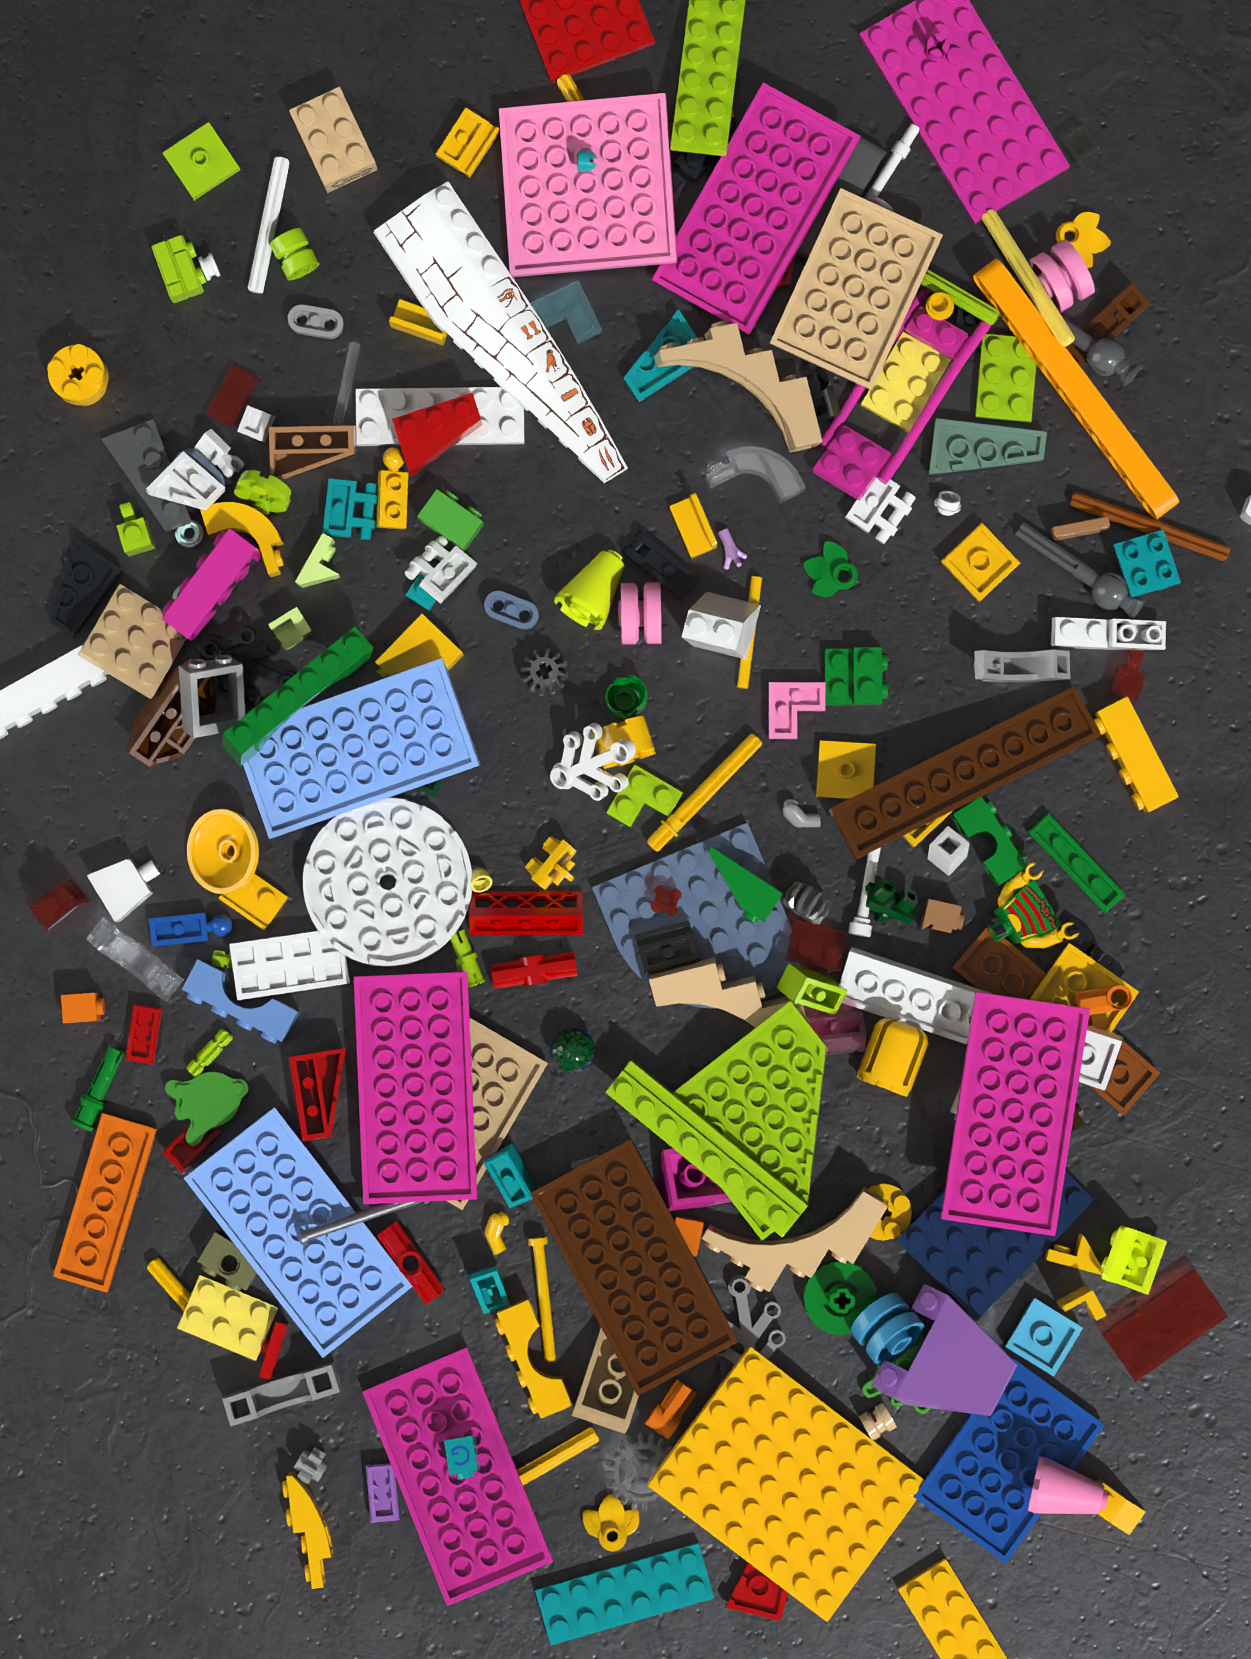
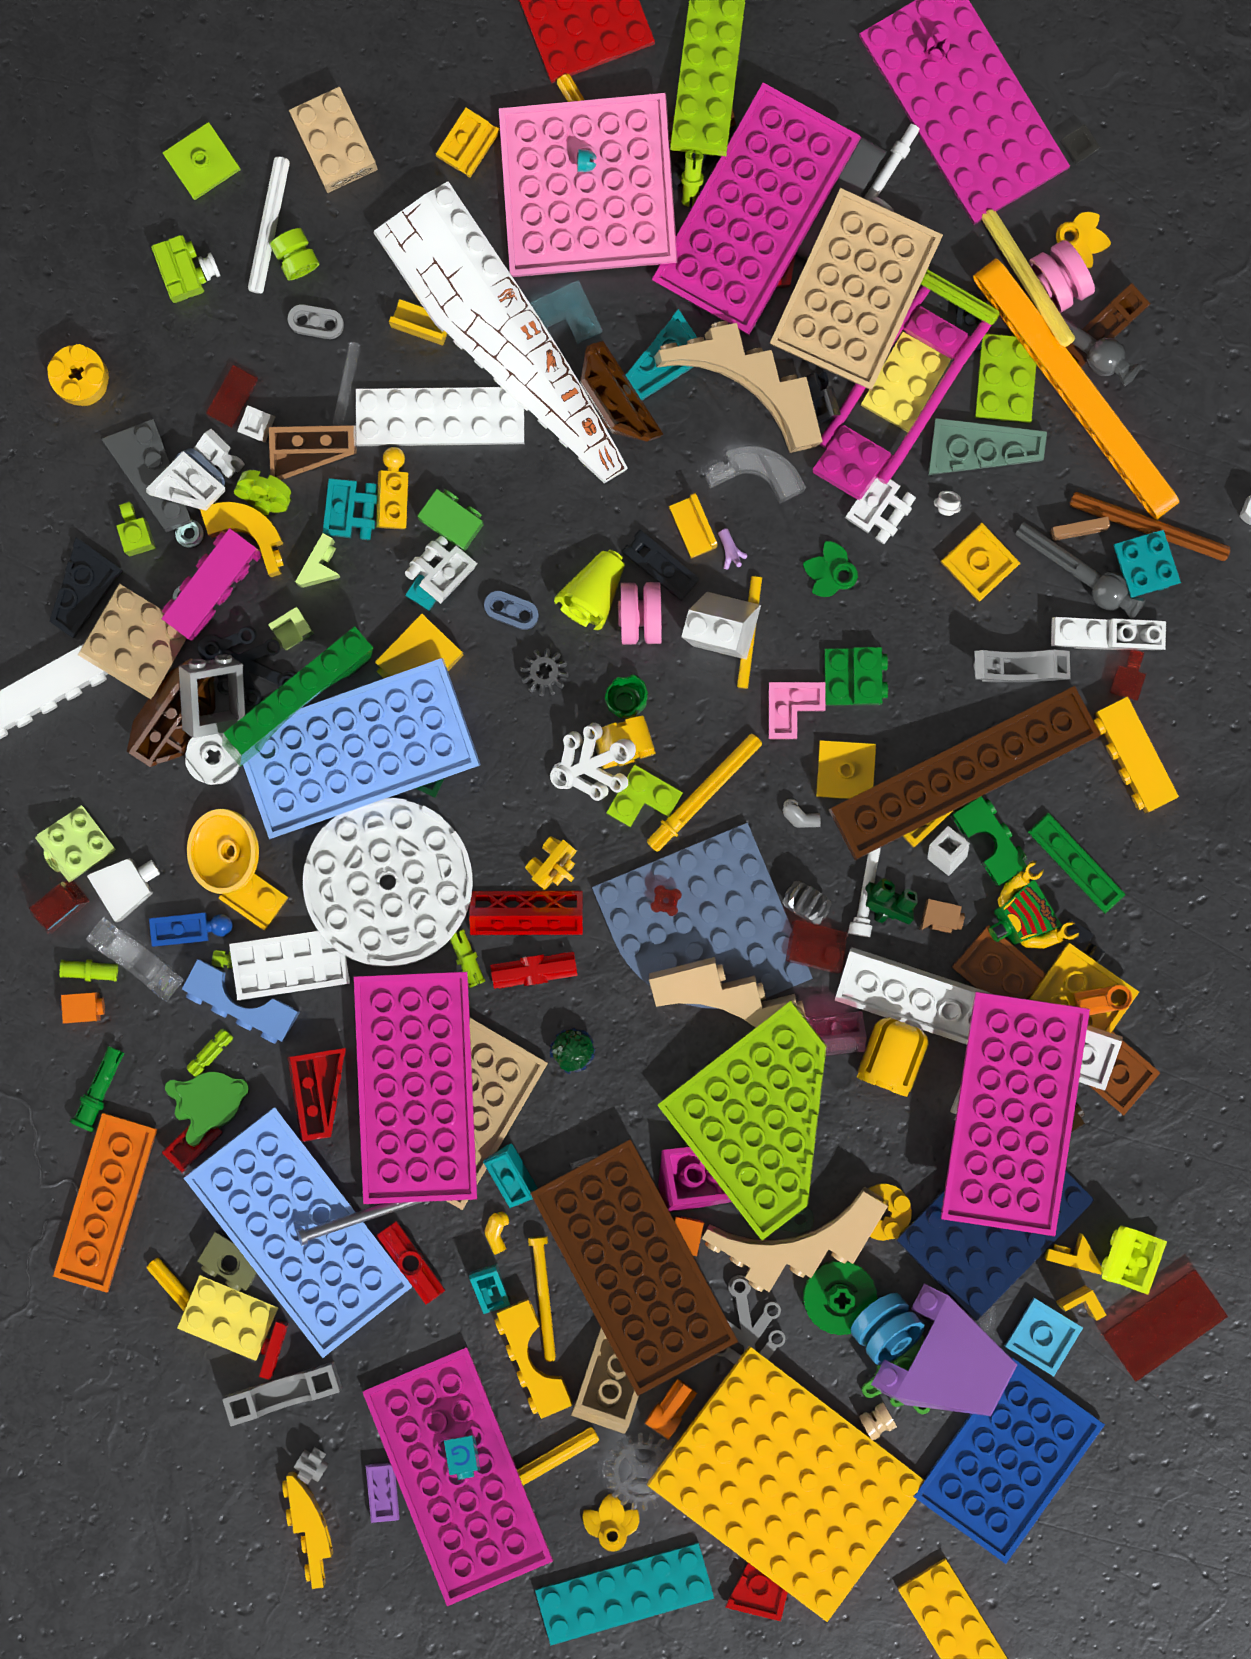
red plate [125,1004,163,1064] -> none
red wedge [392,393,483,477] -> none
light yellow hinge [471,867,492,893] -> none
lime plate [605,1060,809,1237] -> none
pearl dark grey plate [635,920,700,976] -> none
green slope [708,847,783,924] -> none
lime brick [776,963,848,1015] -> none
yellow plate [926,292,954,320] -> none
bright pink cone [1028,1456,1109,1514] -> none
yellow slope [1096,1478,1145,1535] -> none
none -> yellowish green plate [35,805,116,883]
none -> lime pin [59,959,118,982]
none -> white plate [185,733,240,785]
none -> reddish brown wedge [581,341,663,442]
none -> lime pin [681,150,704,207]

